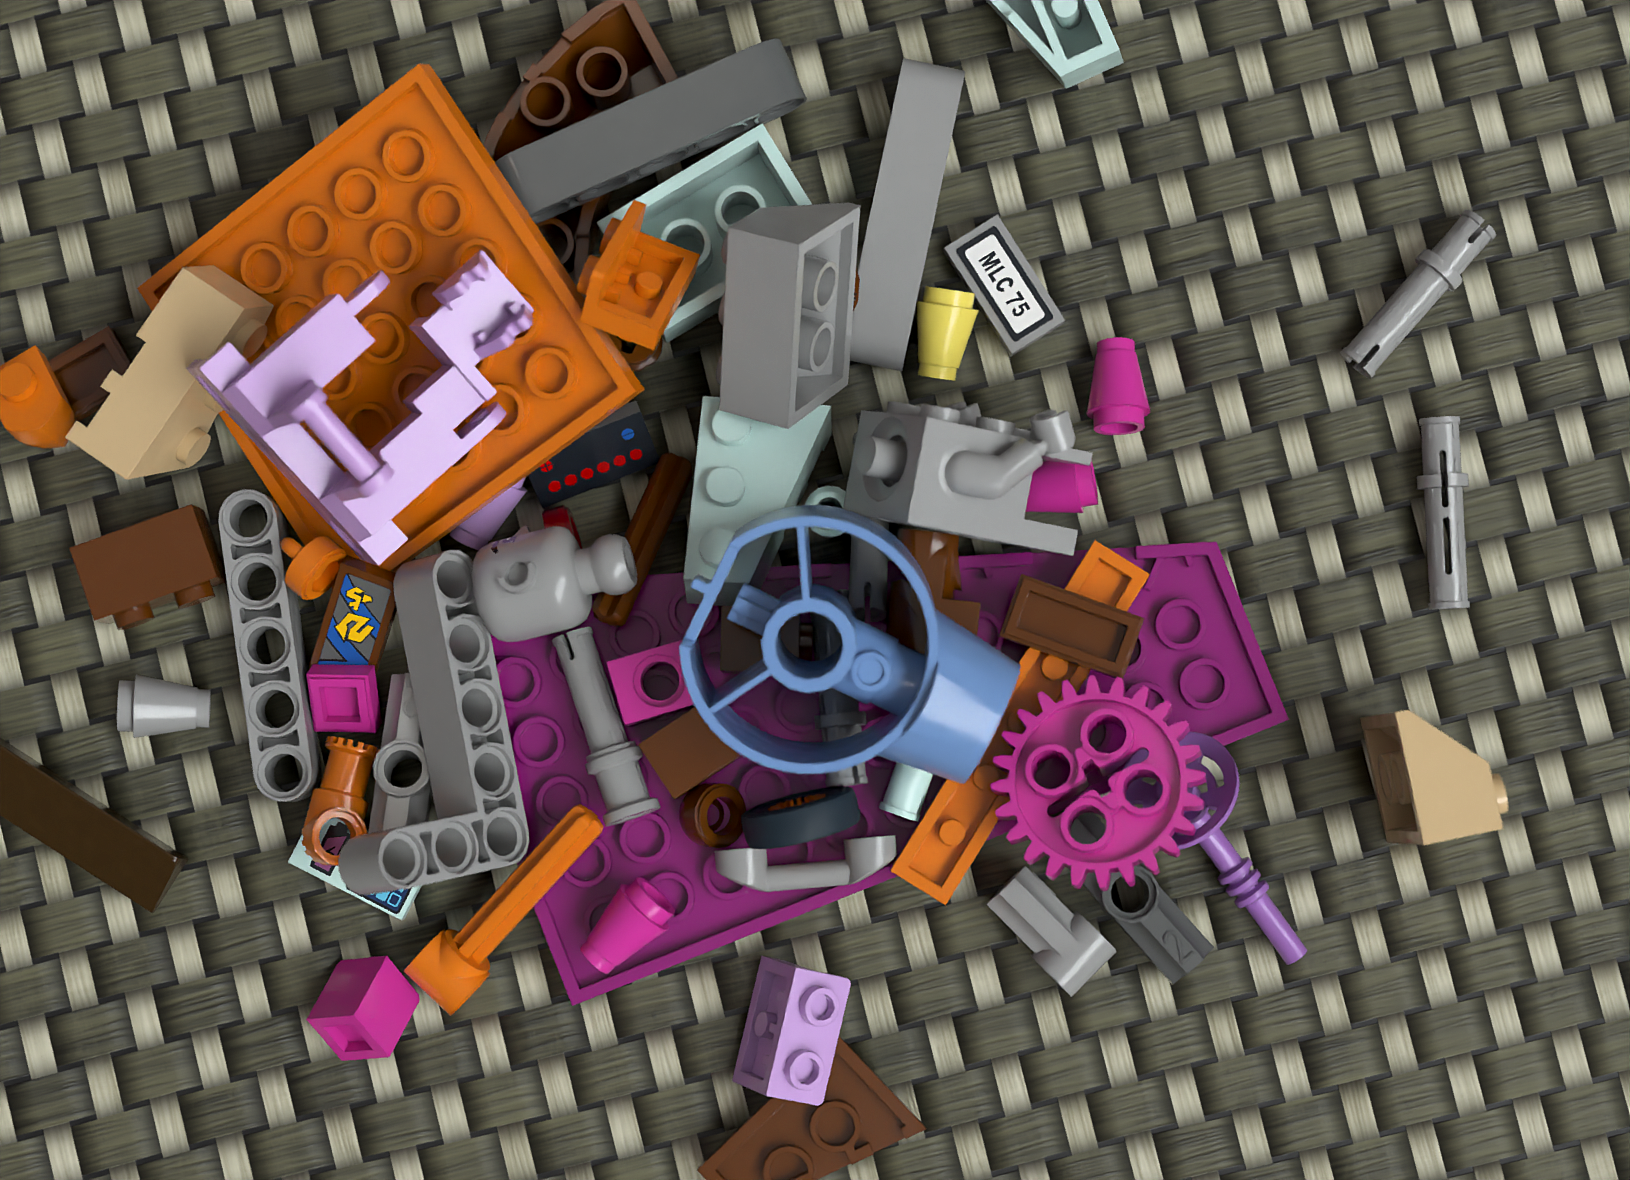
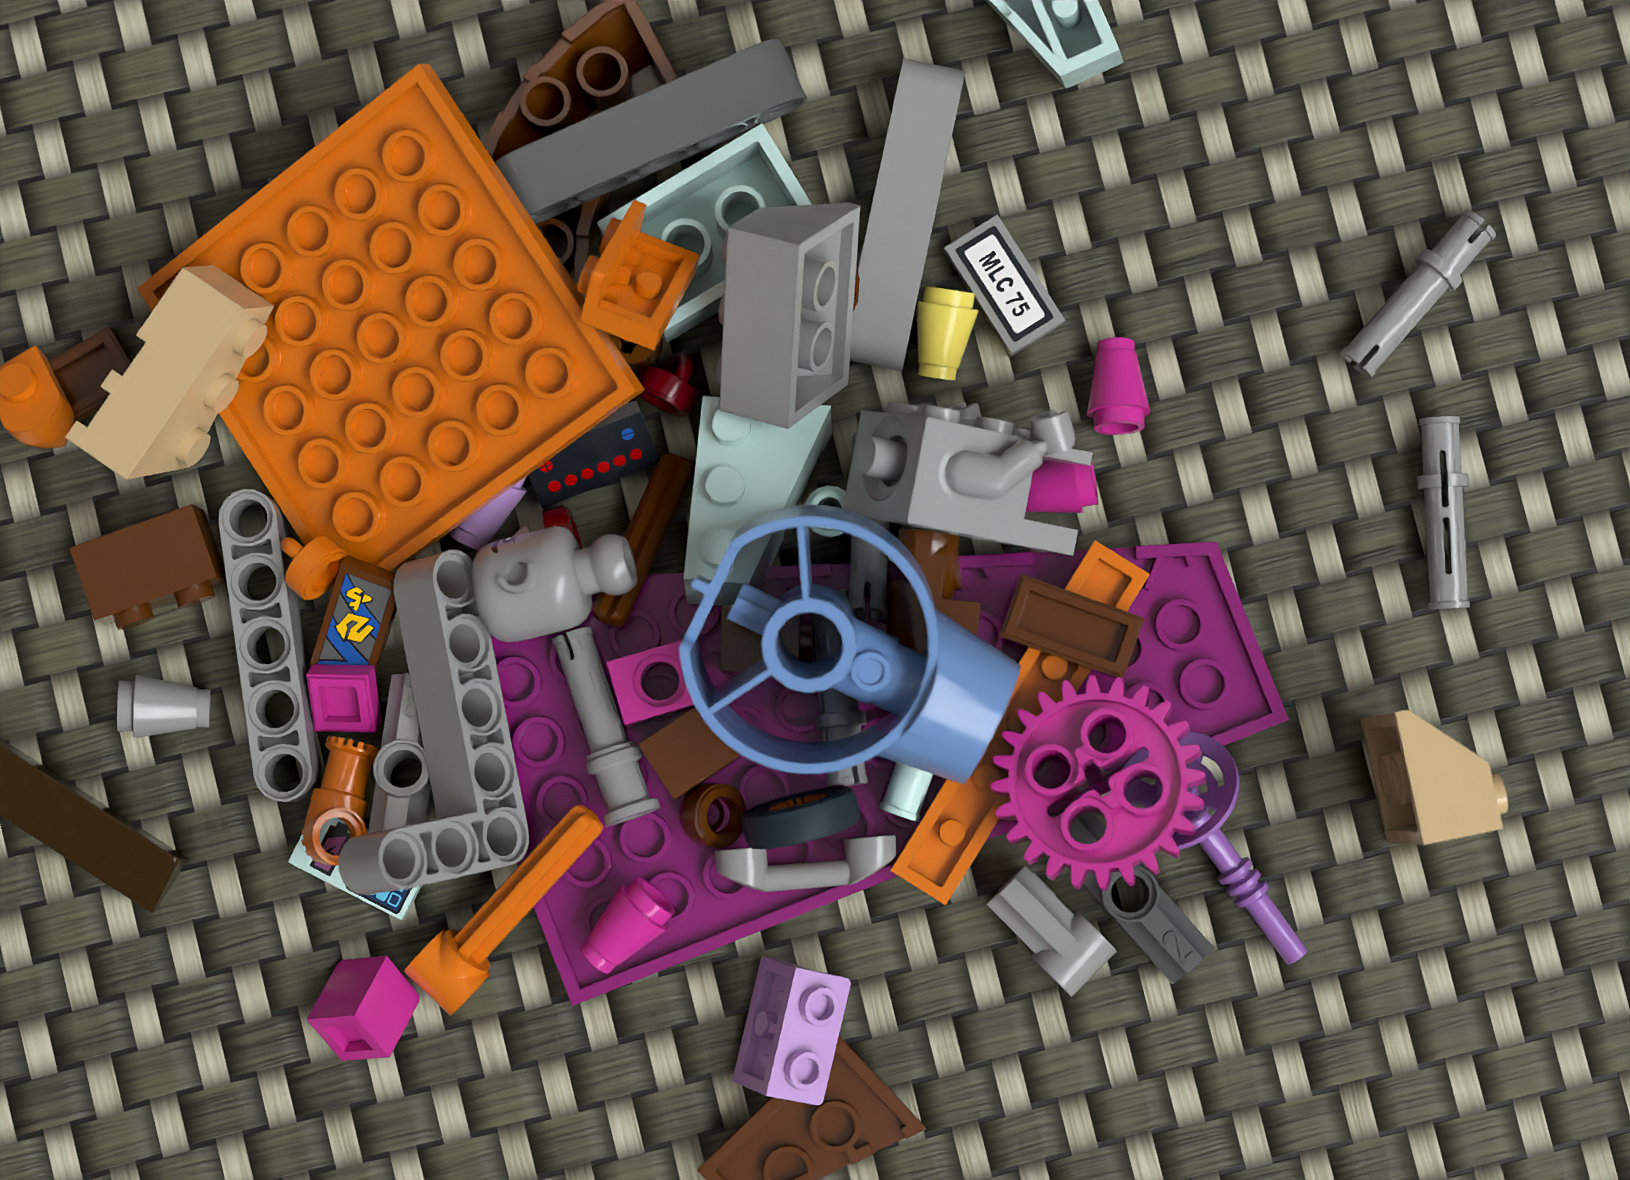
lavender container [186,250,535,566] -> none
none -> dark red tile [637,352,700,417]

